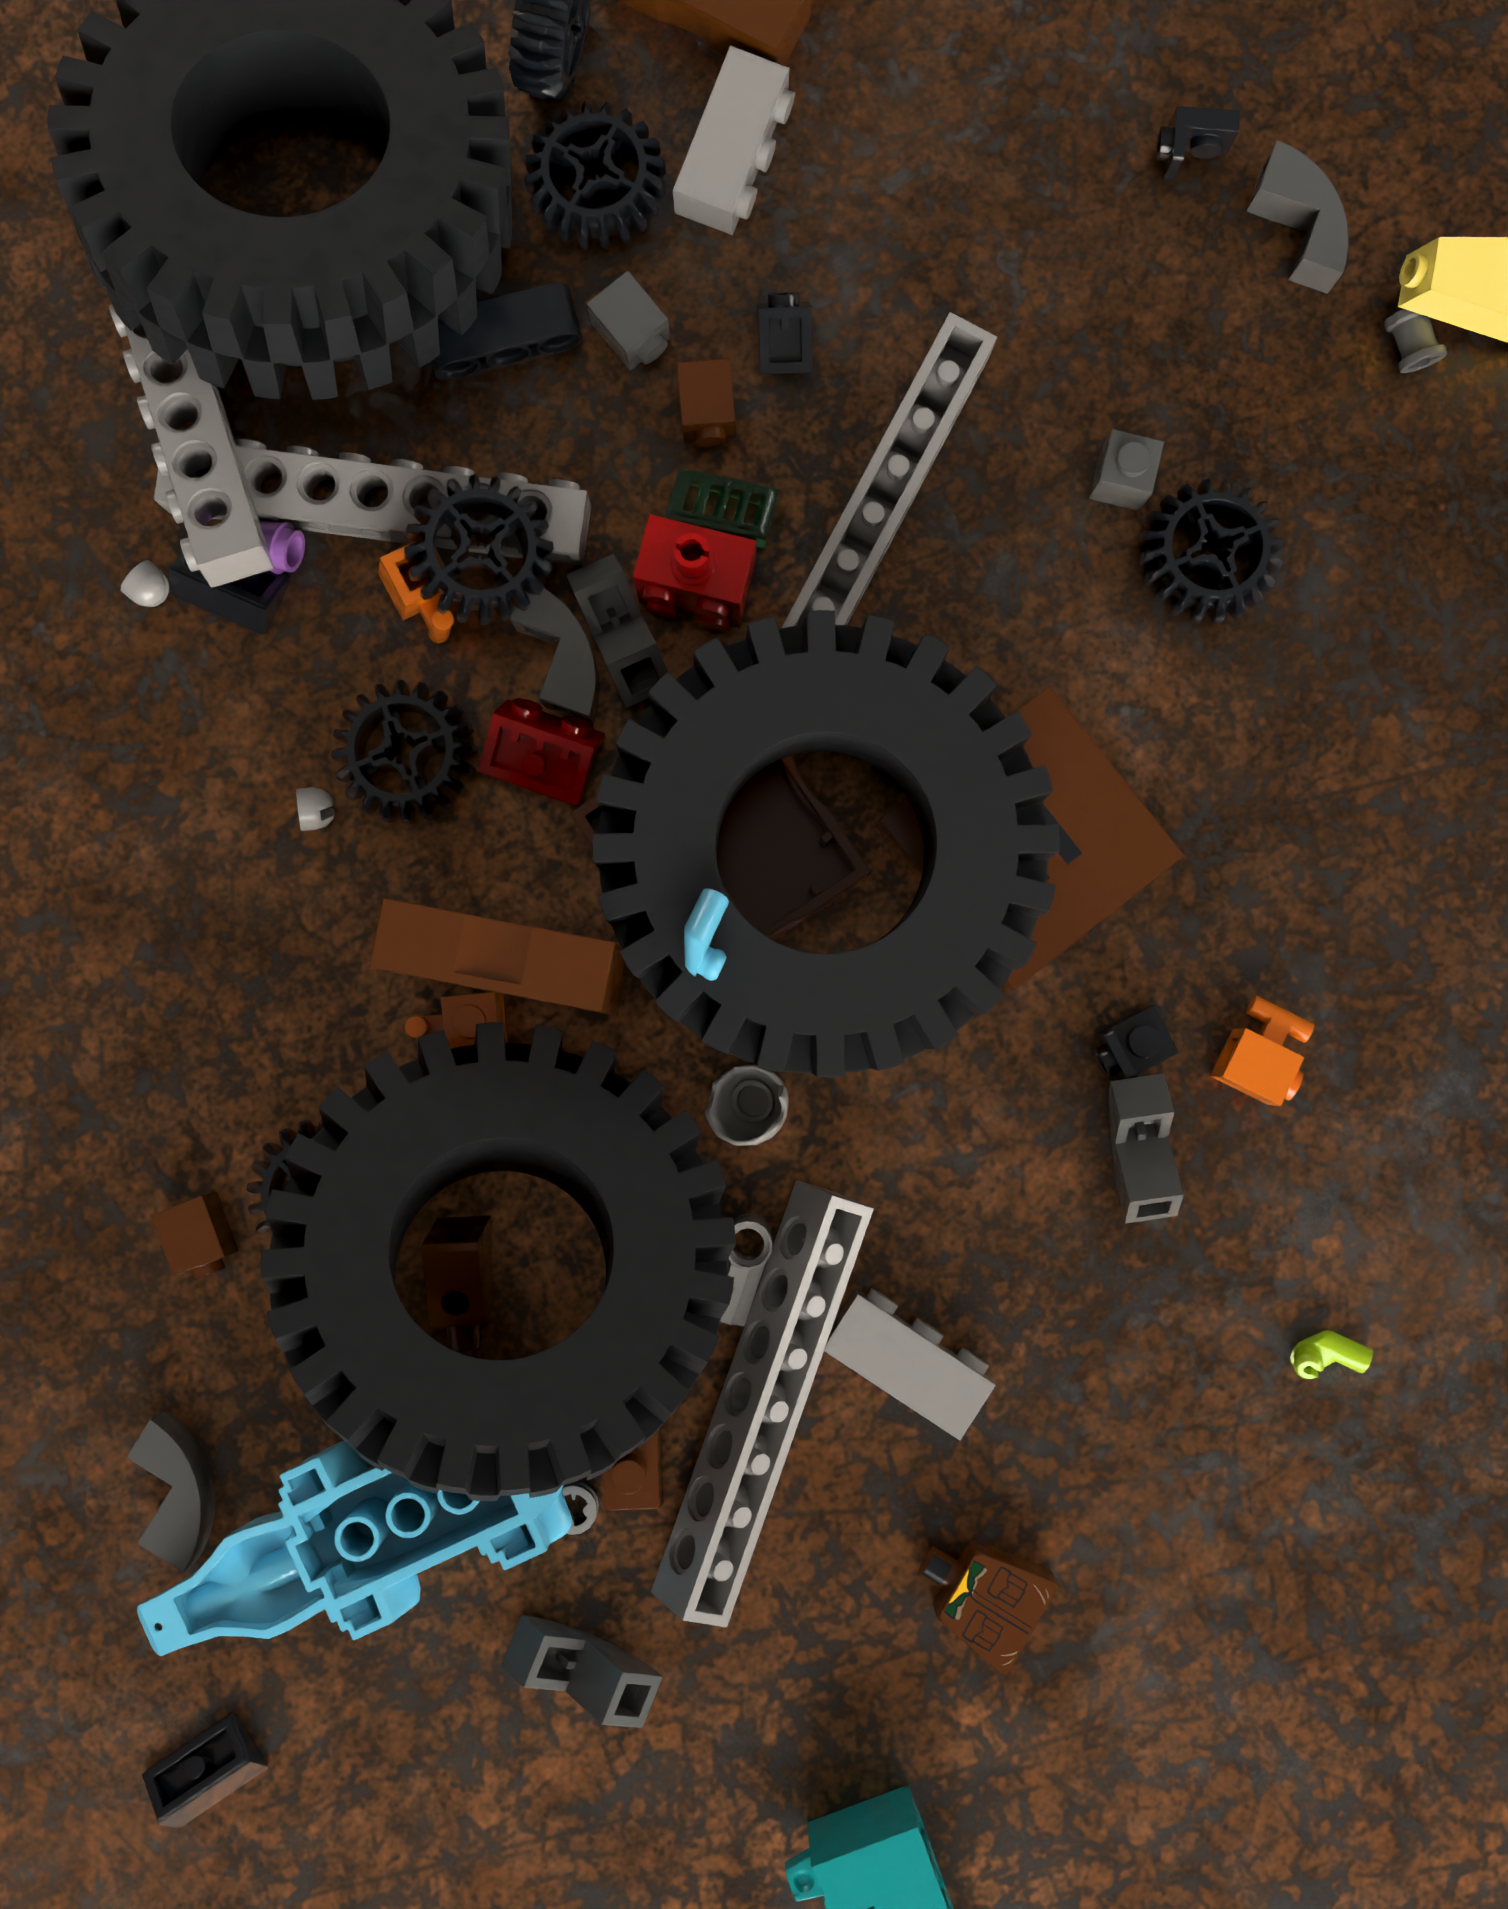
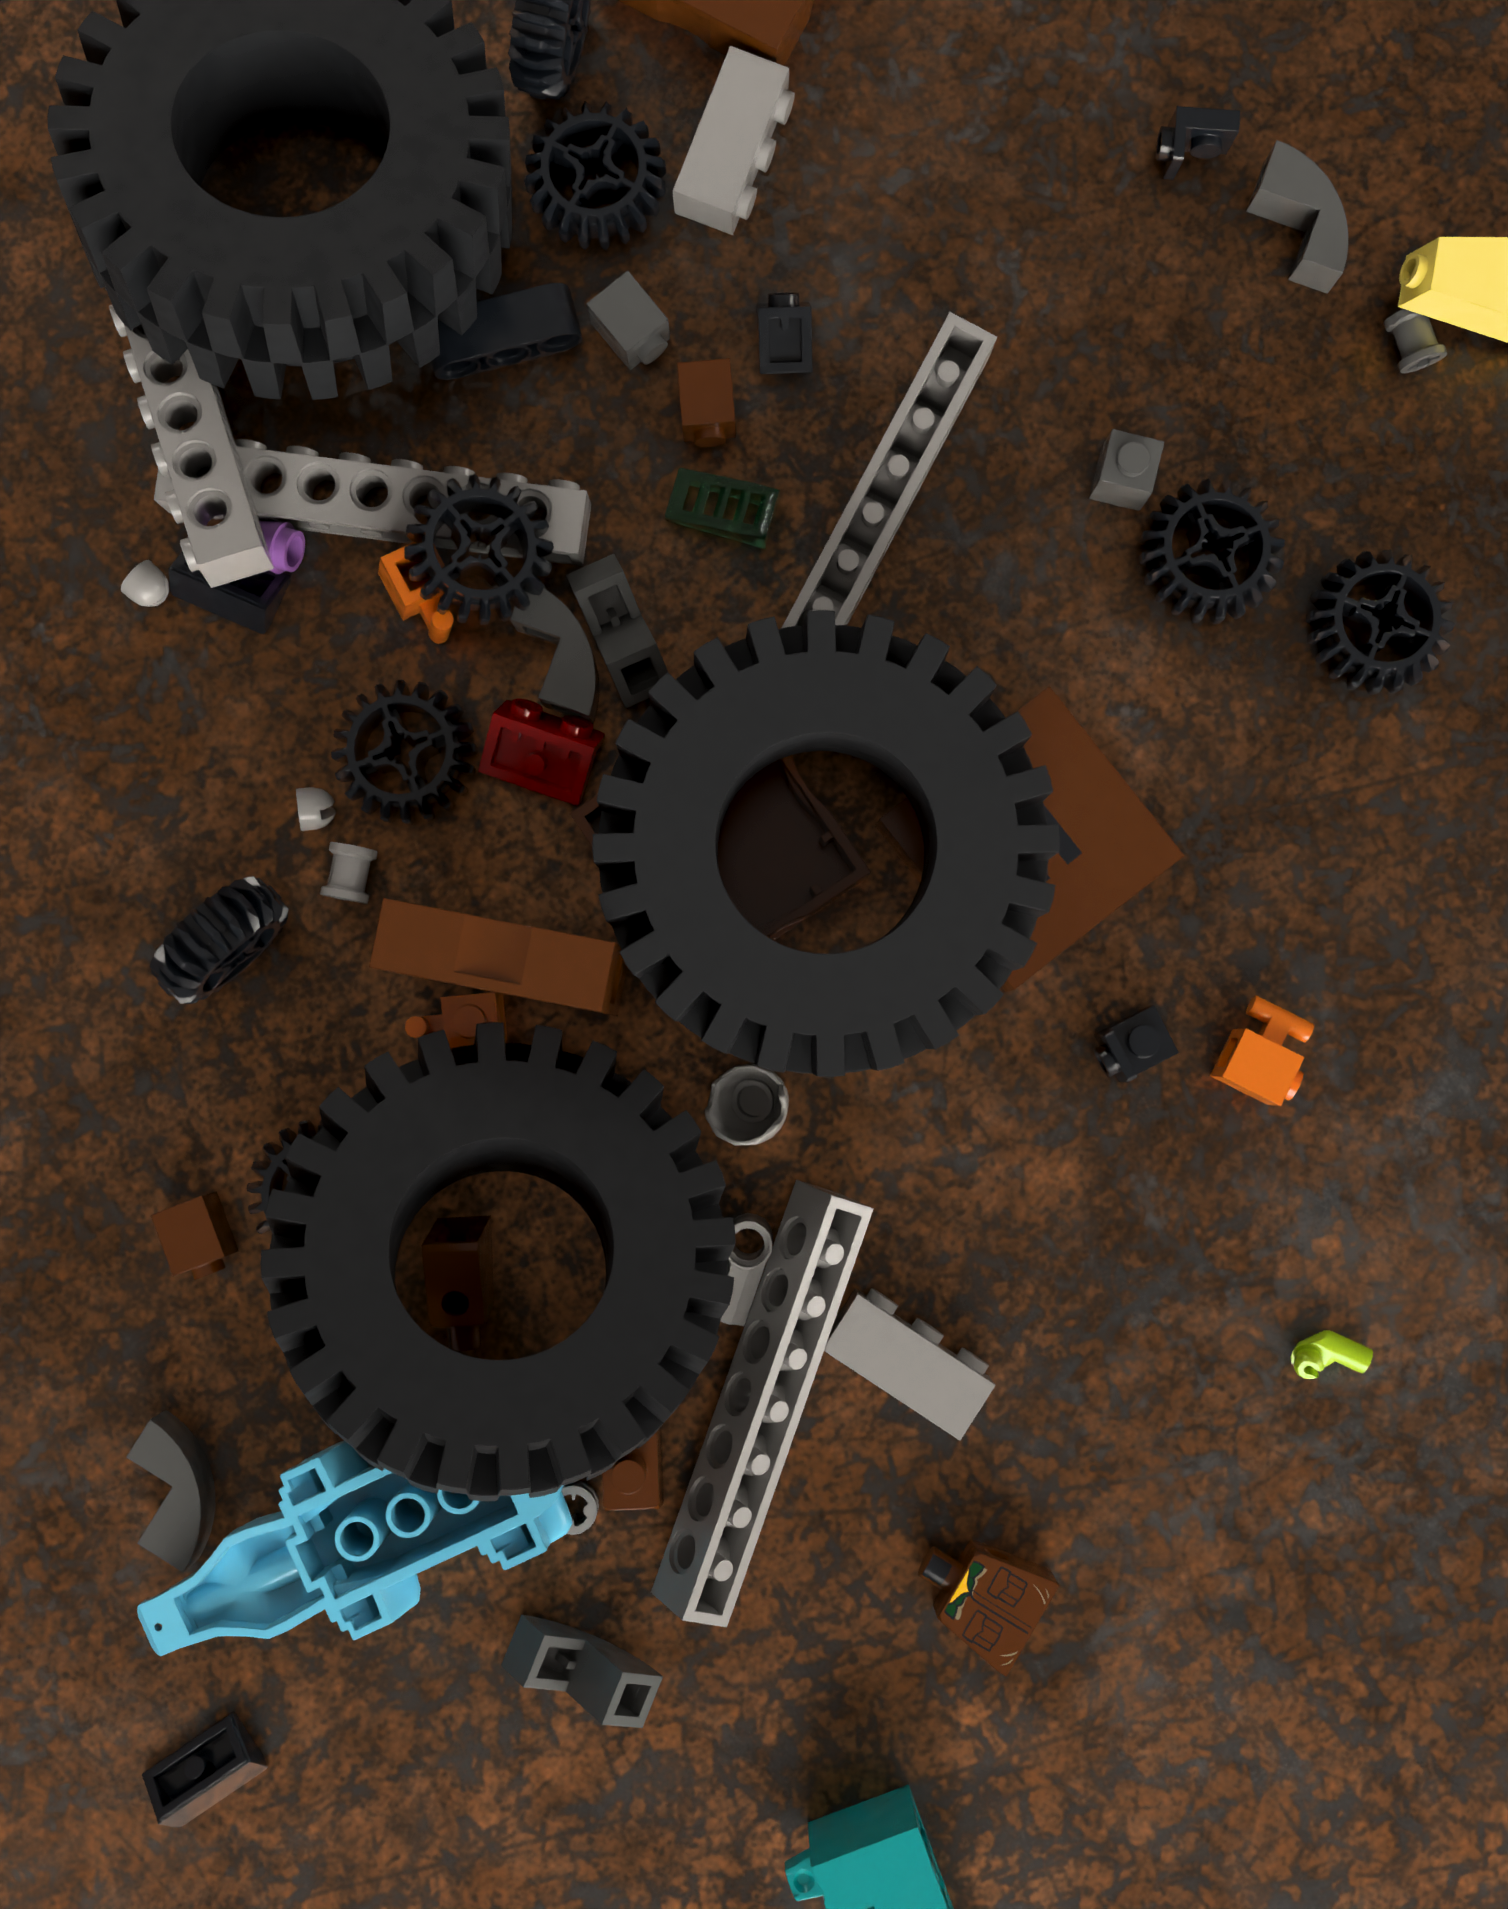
red brick [633,514,756,631] -> none
medium azure arm [684,888,729,981] -> none
dark grey brick [1109,1073,1184,1224] -> none
none -> black gear [150,876,288,1004]
none -> light grey bush [320,842,378,904]
none -> black gear [1305,549,1455,695]

